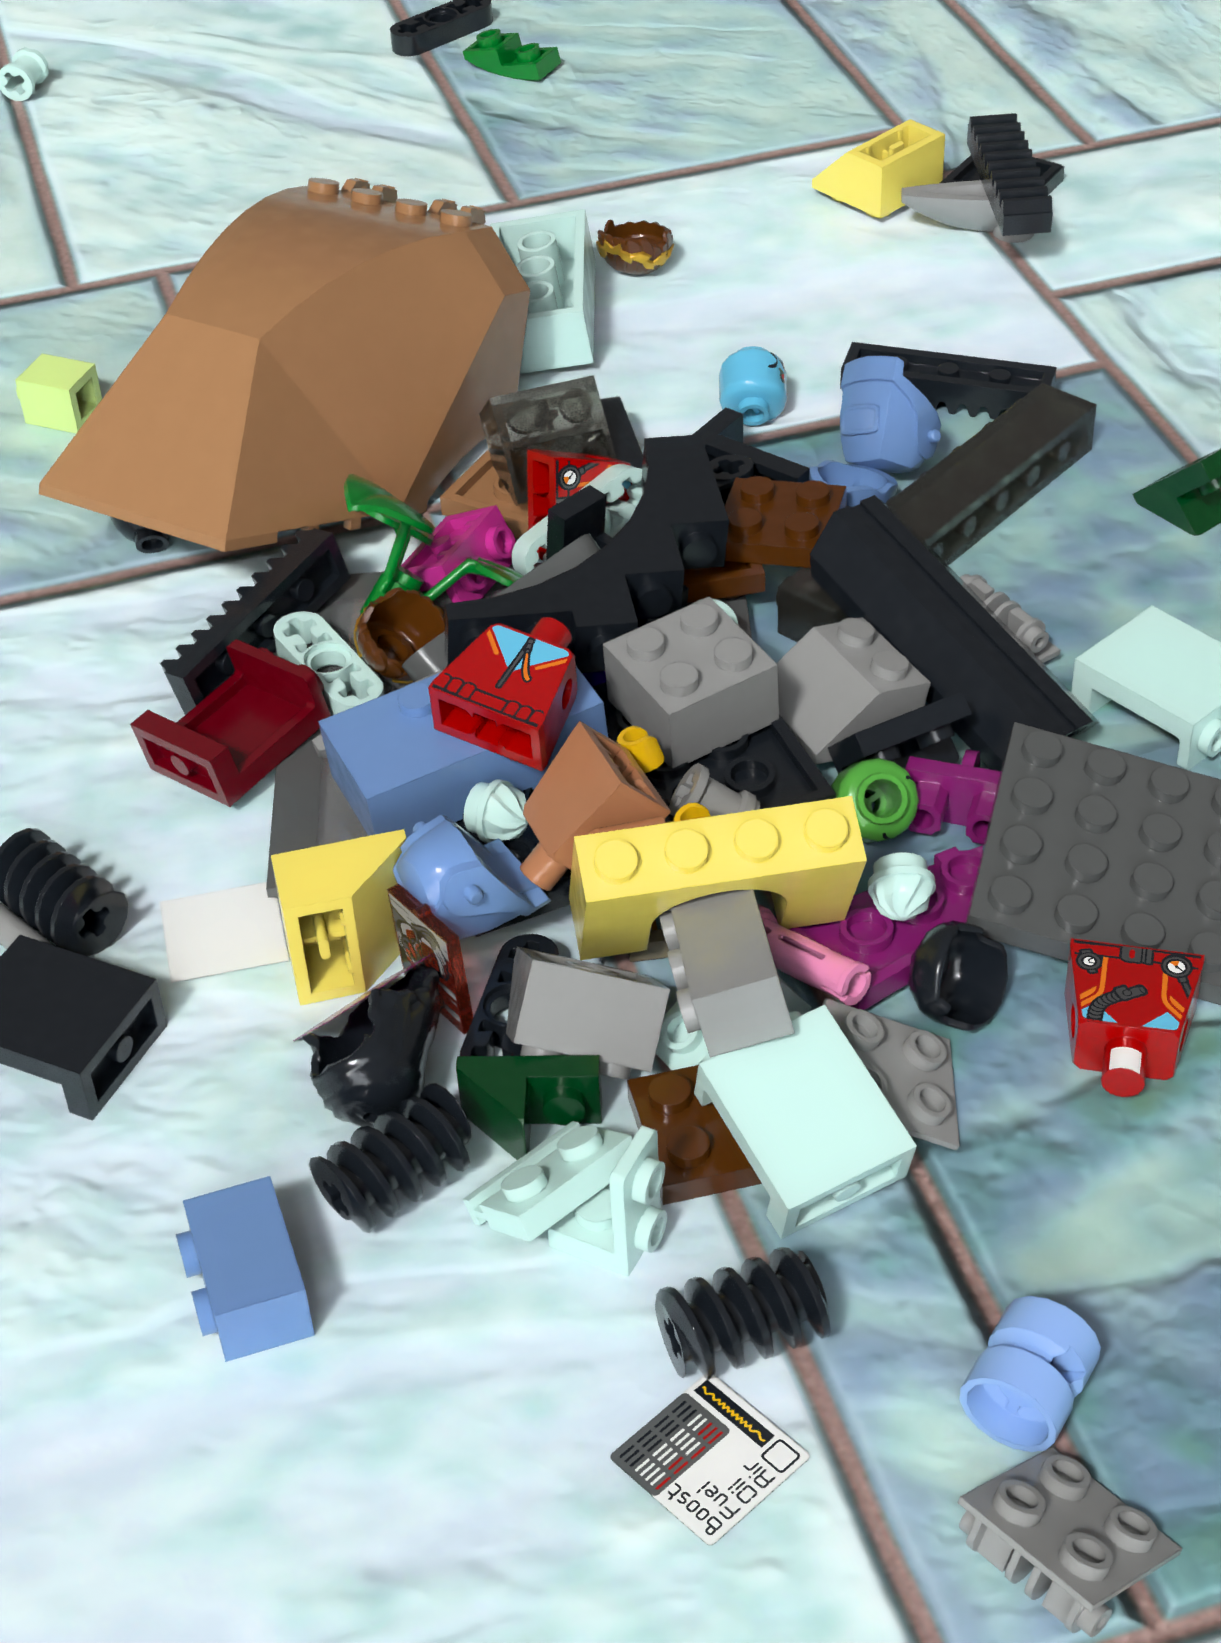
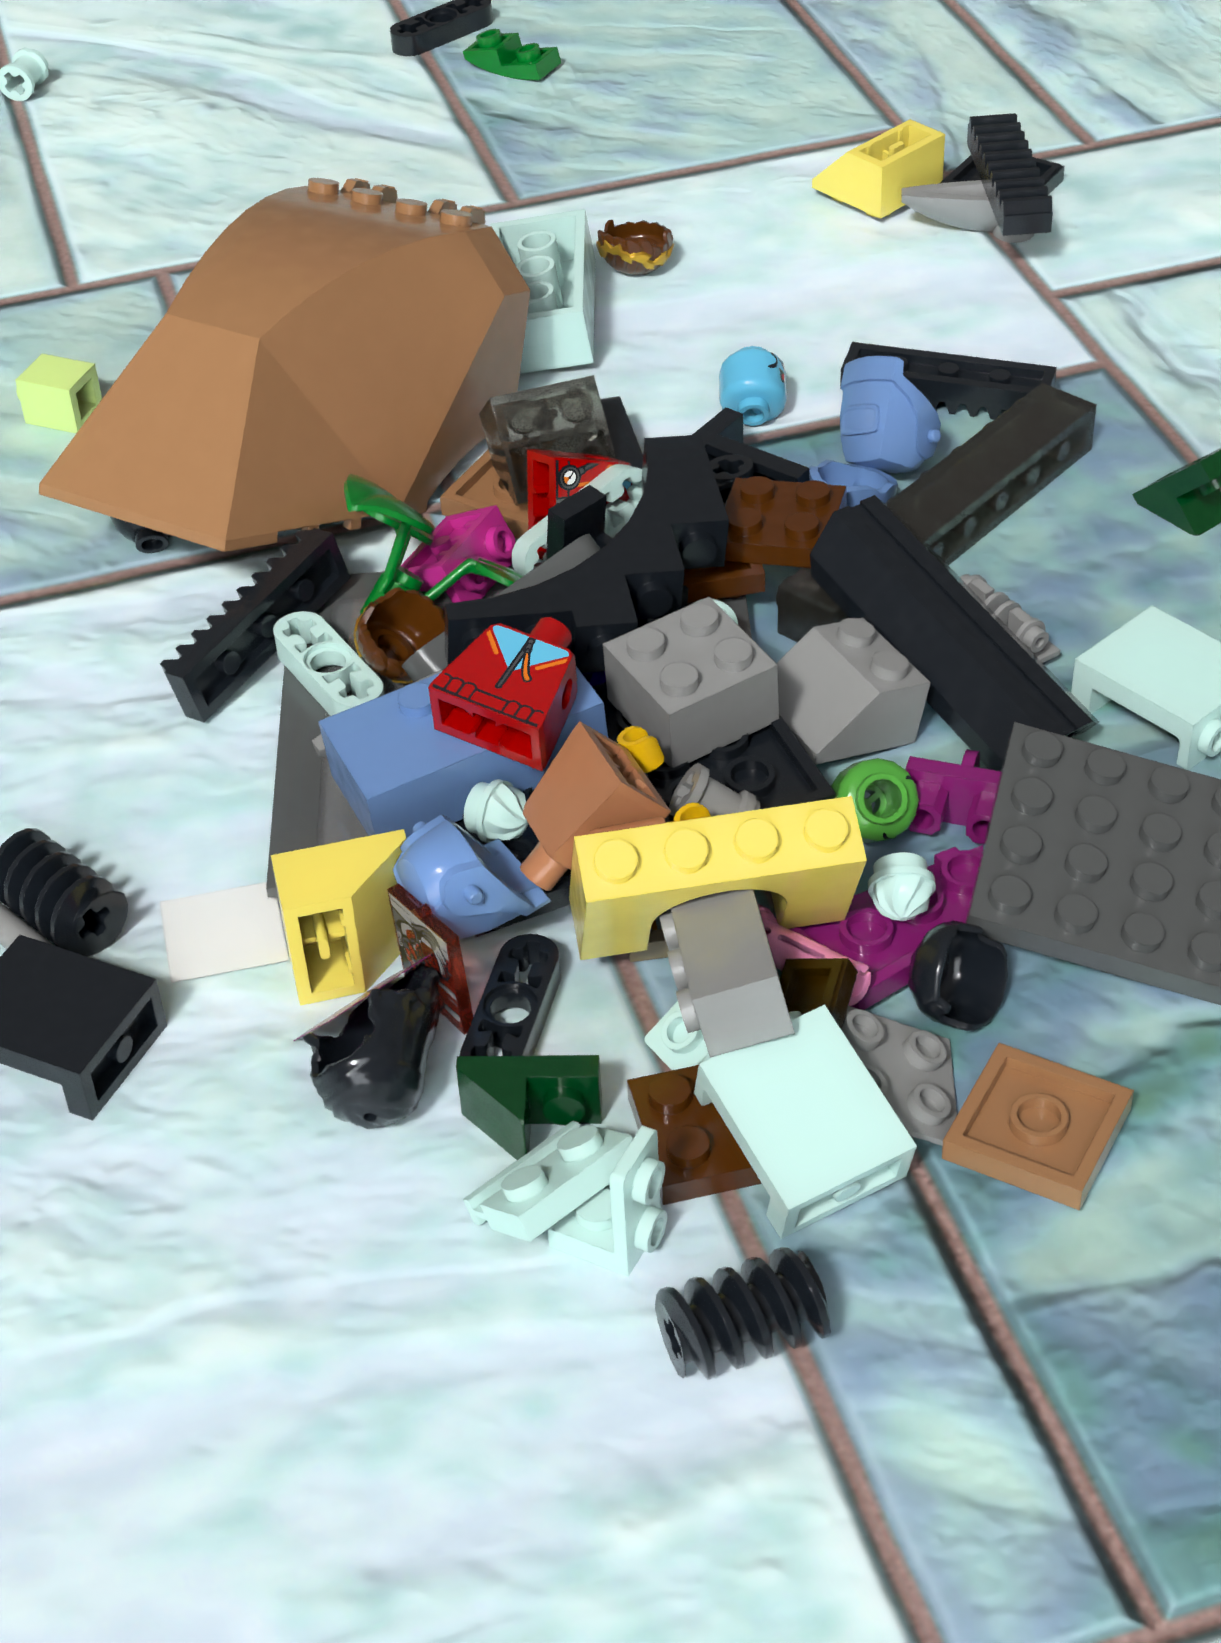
dark red panel [130,639,331,807] -> none
medium blue brick [176,1176,315,1362] -> none
black piece [309,1083,472,1233] -> none
light grey slope [506,946,670,1079] -> none
sticker [610,1376,809,1545] -> none
black bracket [827,691,972,798] -> none
light grey hinge [958,1447,1182,1637] -> none
light blue wheel [959,1296,1101,1452] -> none
red torso [1064,938,1204,1097] -> none
none -> dark brown tile [780,958,858,1030]
none -> medium nougat plate [942,1043,1134,1210]

